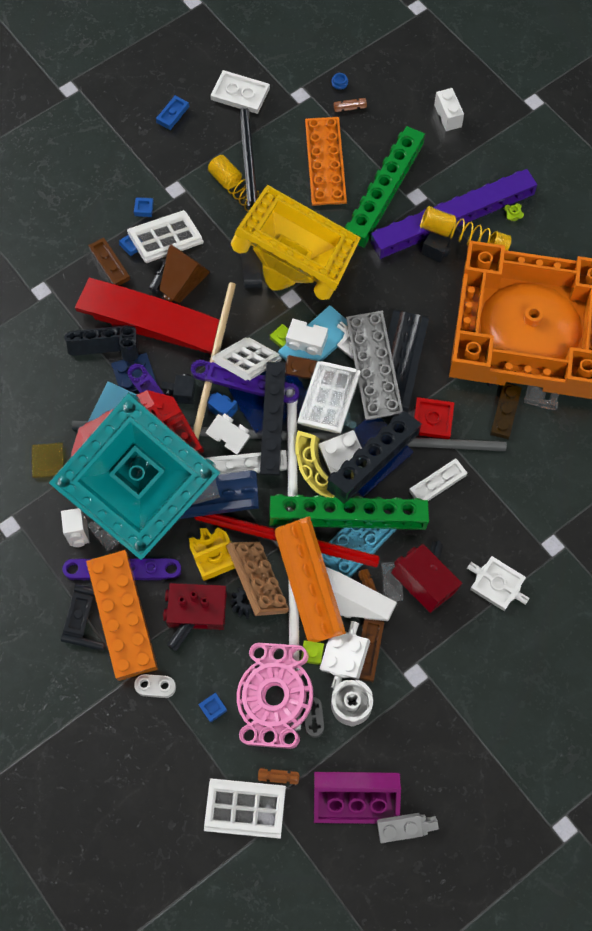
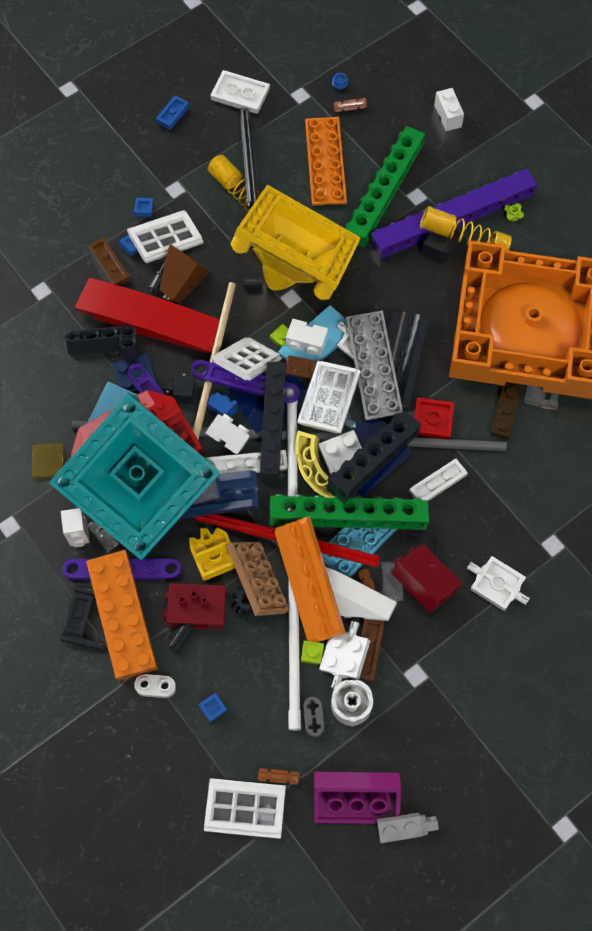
bright pink piece [237,643,313,749] -> none

